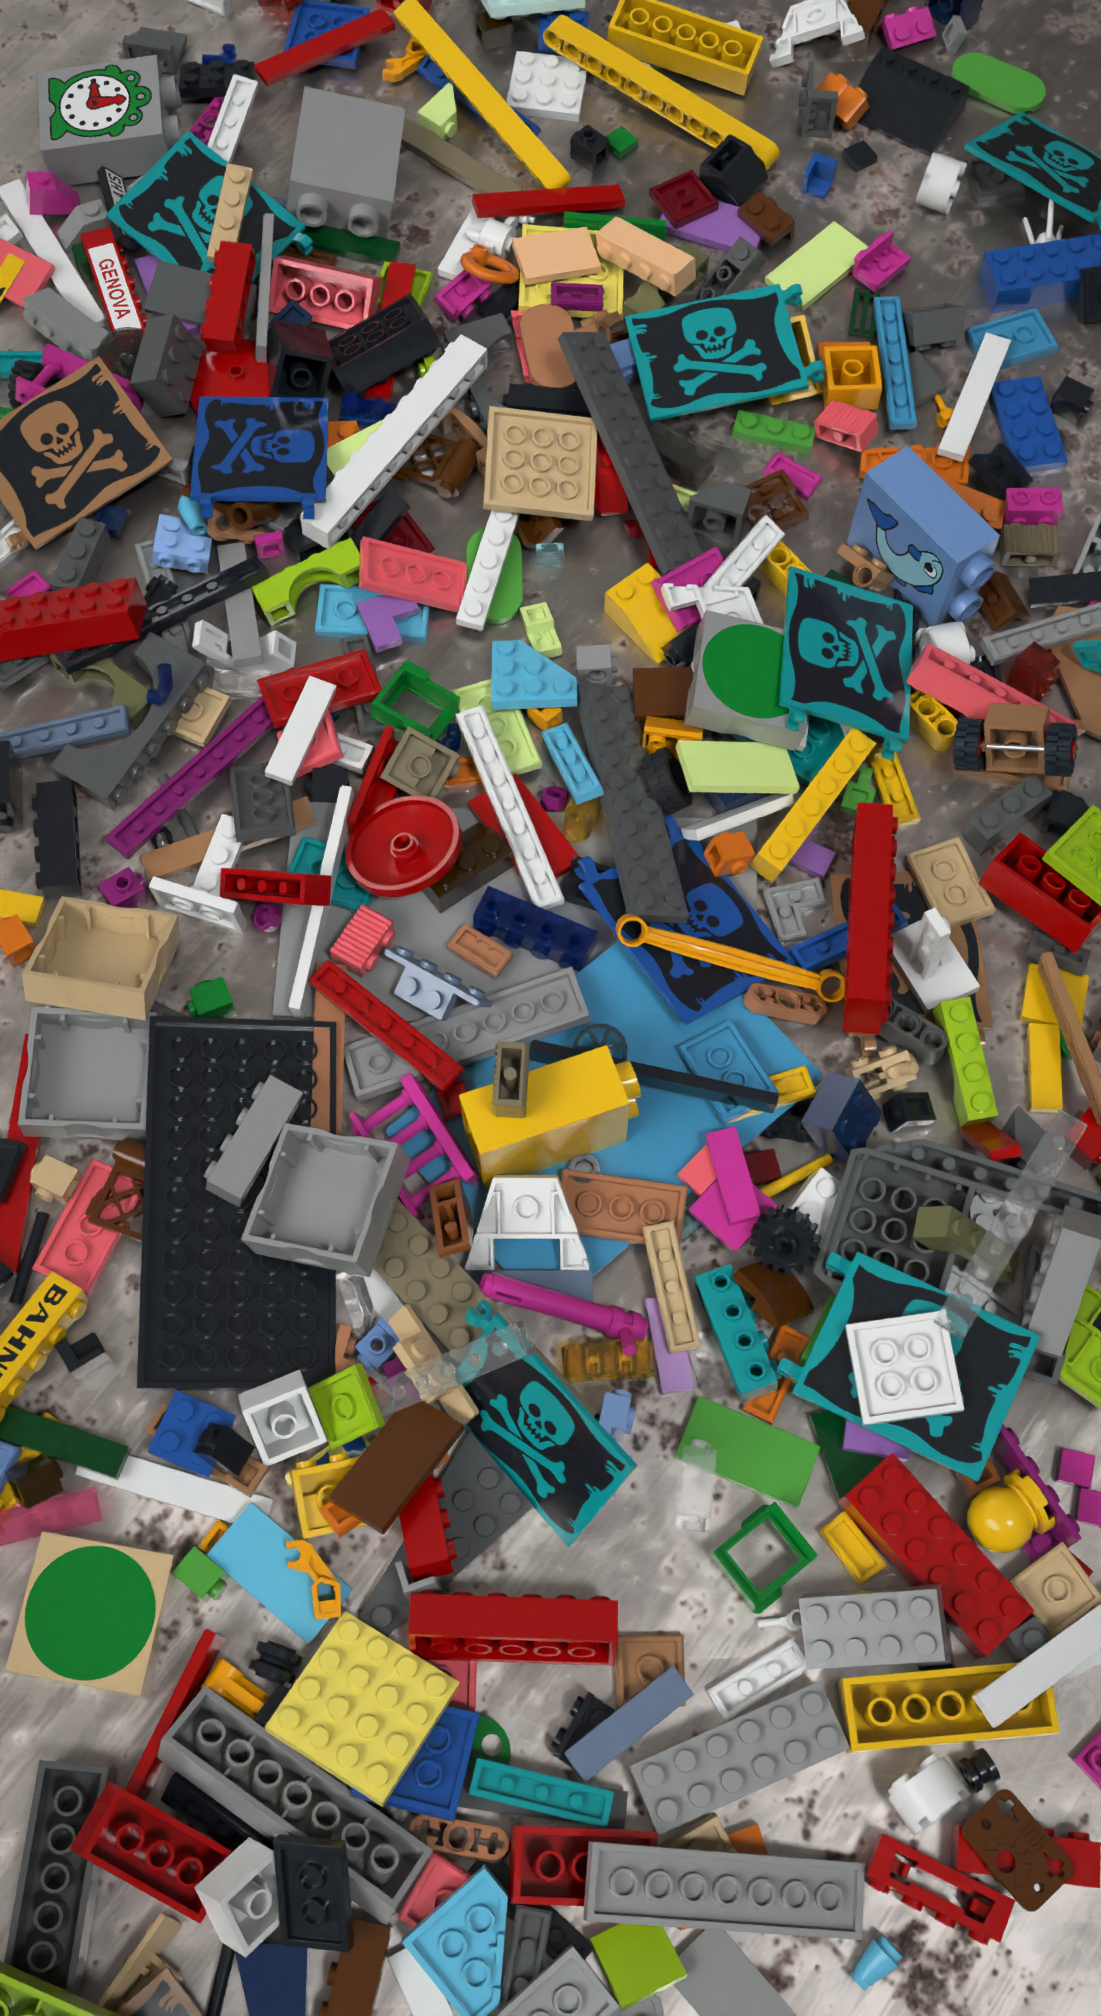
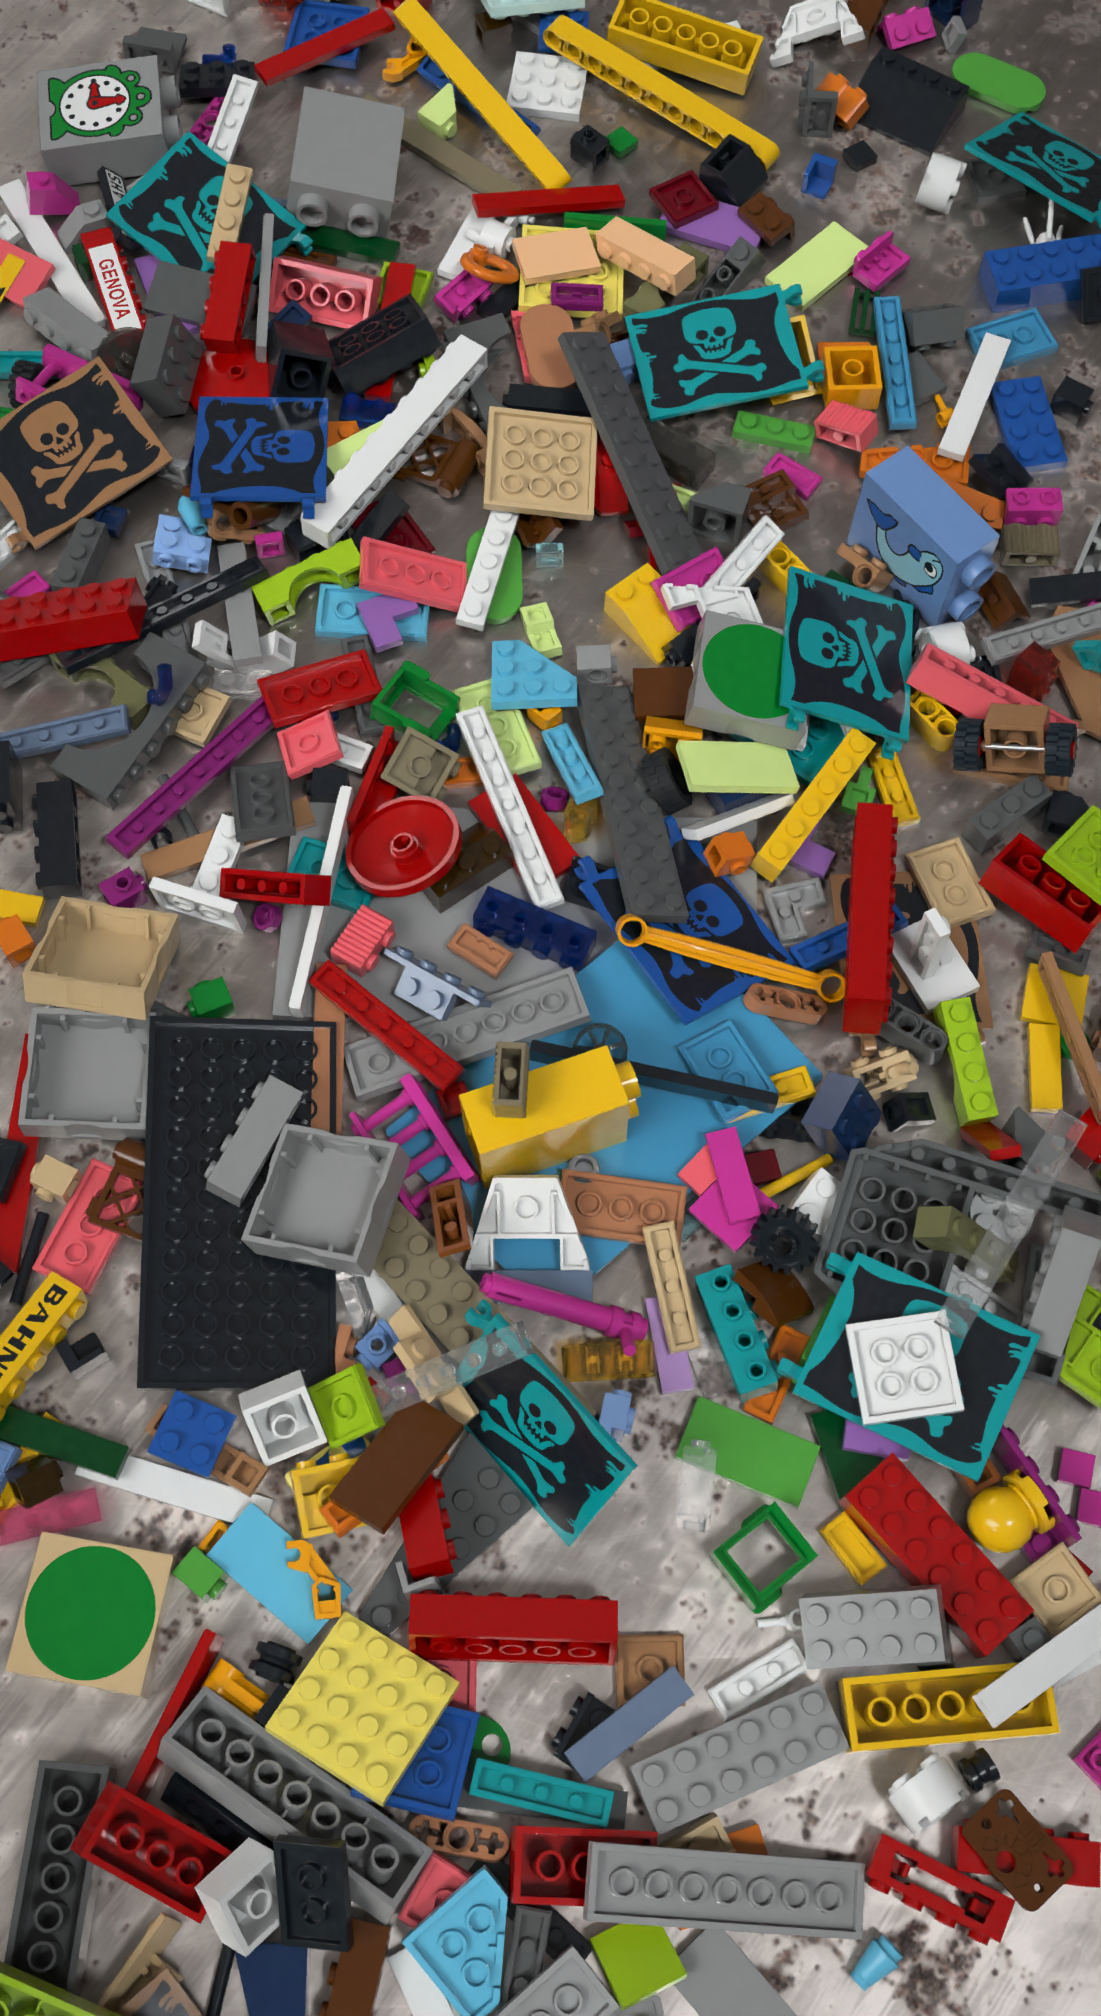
black brick [193,1423,255,1476] -> none
white tile [264,676,336,786] -> none

